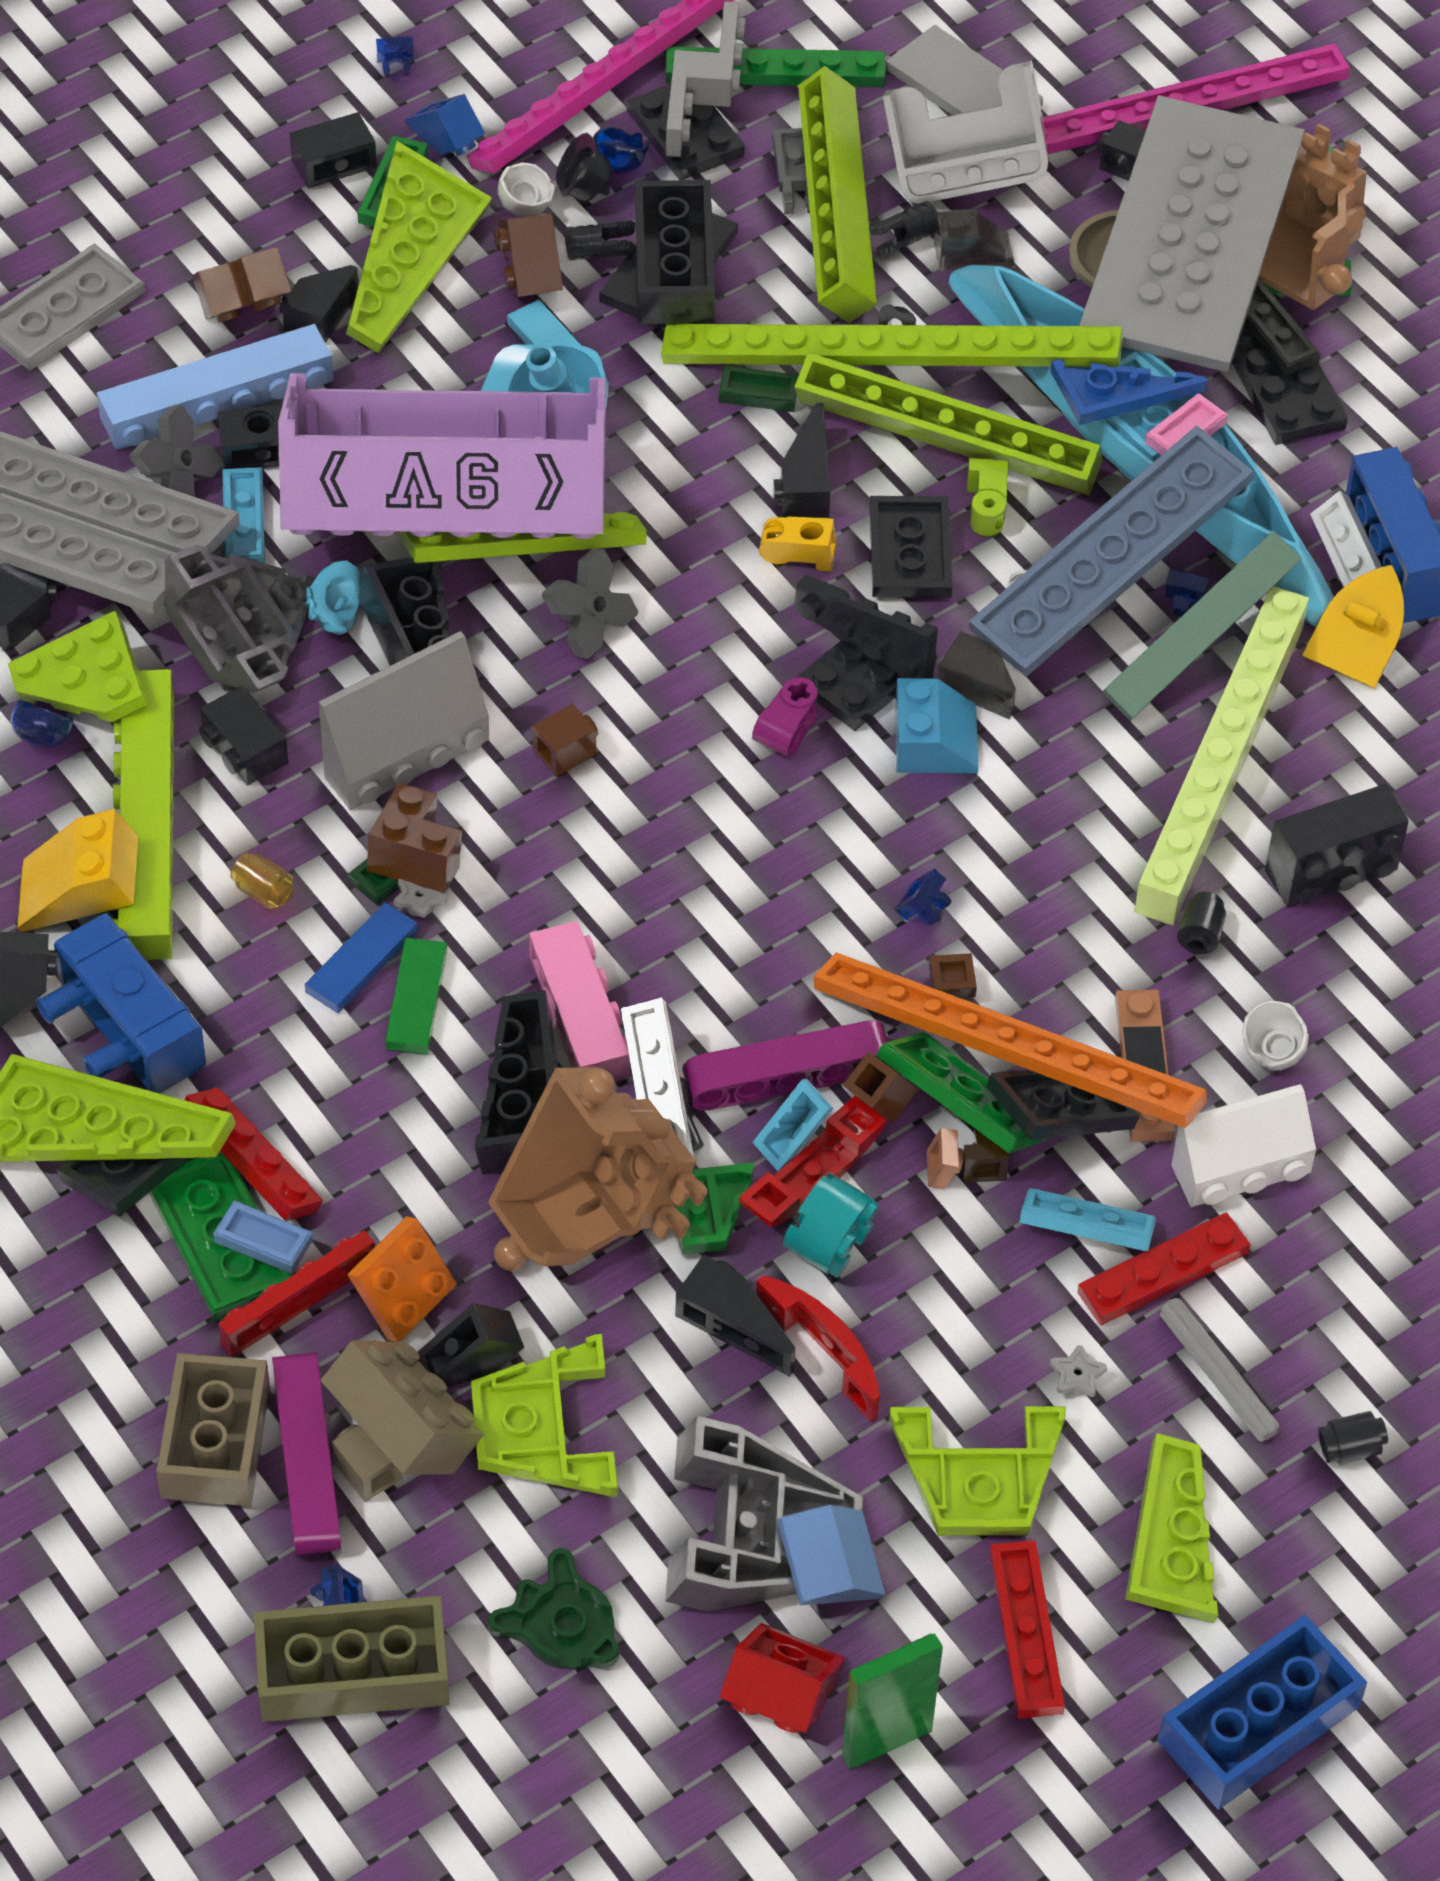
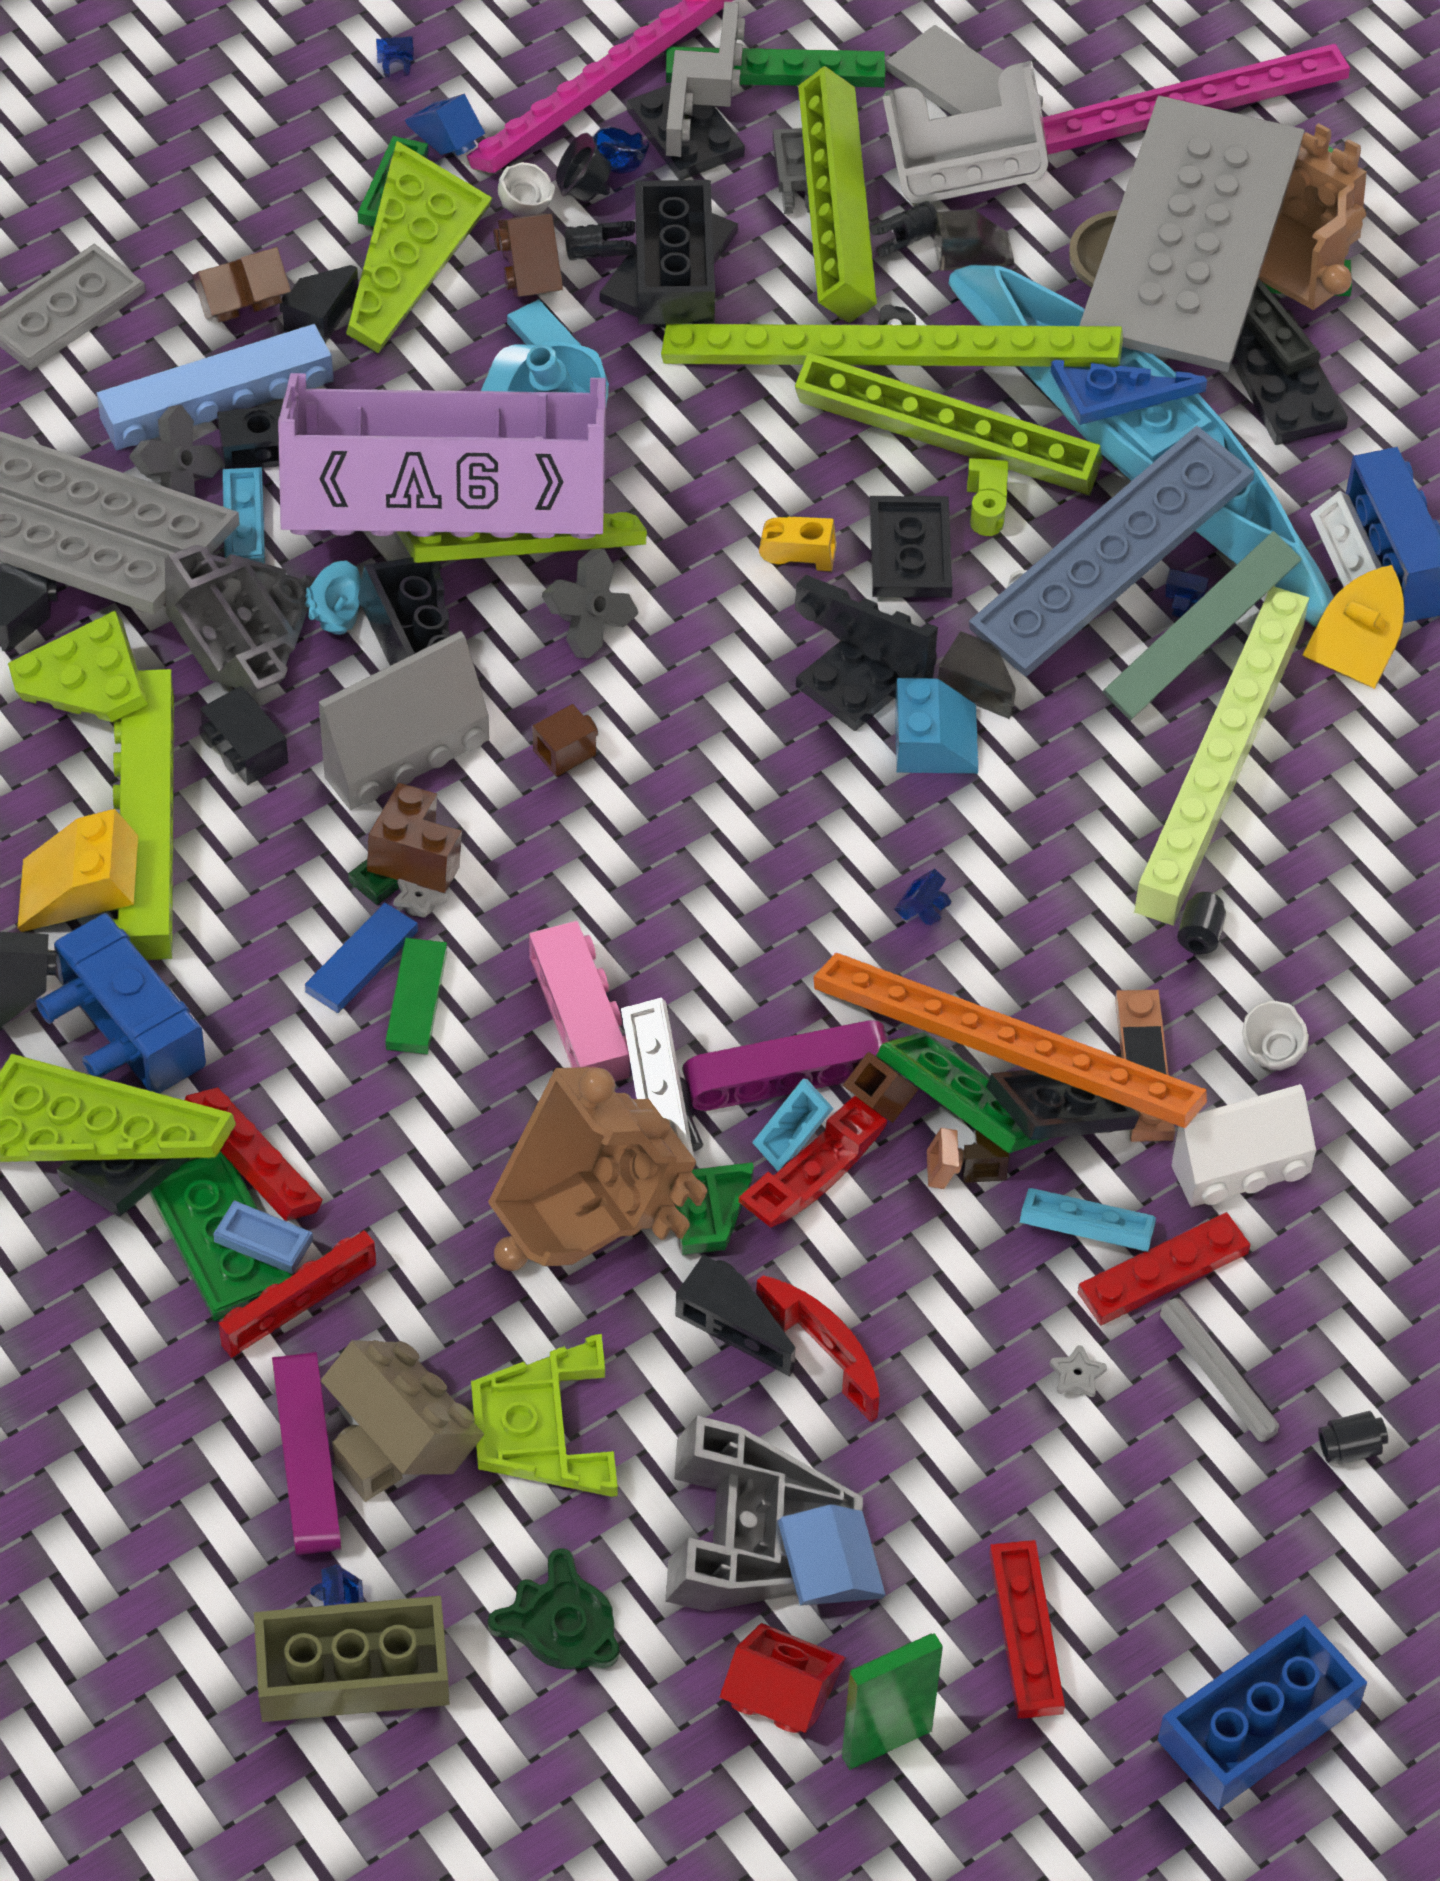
clear blue hair [10,699,73,748] -> none
dark tan brick [156,1353,270,1506] -> none
clear yellow brick [230,852,294,909] -> none
black brick [289,112,377,189] -> none
orange plate [347,1216,457,1342] -> none
black slope [417,1303,525,1388] -> none
black wedge [474,990,558,1175] -> none
dark green tile [718,365,799,412] -> none
magenta piece [752,677,817,757] -> none
black slope [773,403,831,518] -> none
teal brick [783,1172,880,1278] -> none
lime wing [889,1406,1066,1536] -> none
reddish brown plate [929,953,977,998] -> none
black brick [1097,120,1146,181] -> none
lime wing [1125,1433,1218,1623] -> none
bright pink tile [1145,393,1228,455] -> none
black brick [1265,783,1409,908] -> none

